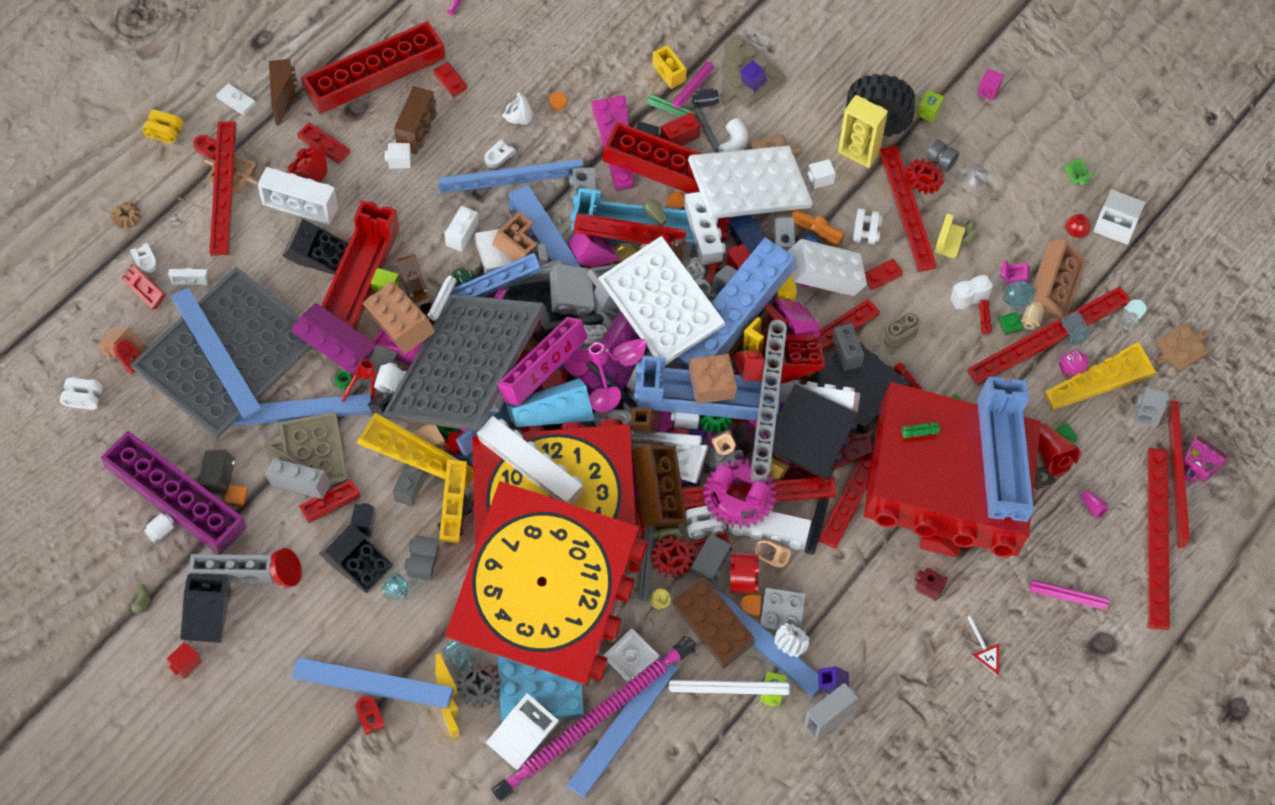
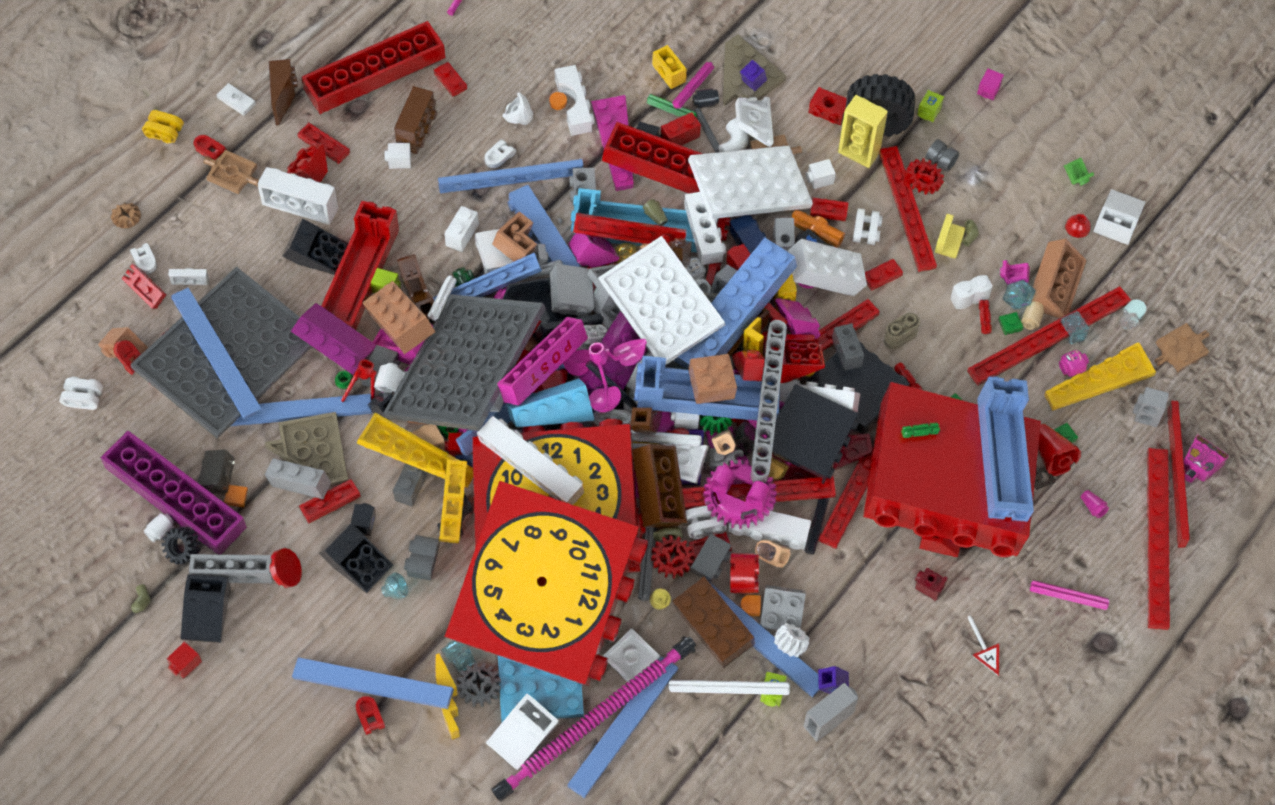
red tile [209,121,237,256] -> none
orange tile [667,191,685,210] -> none
none -> black tyre [161,526,201,565]
none -> white arch [555,65,595,136]
none -> white wing [735,97,774,147]
none -> red brick [808,87,847,126]
none -> red plate [810,197,849,222]

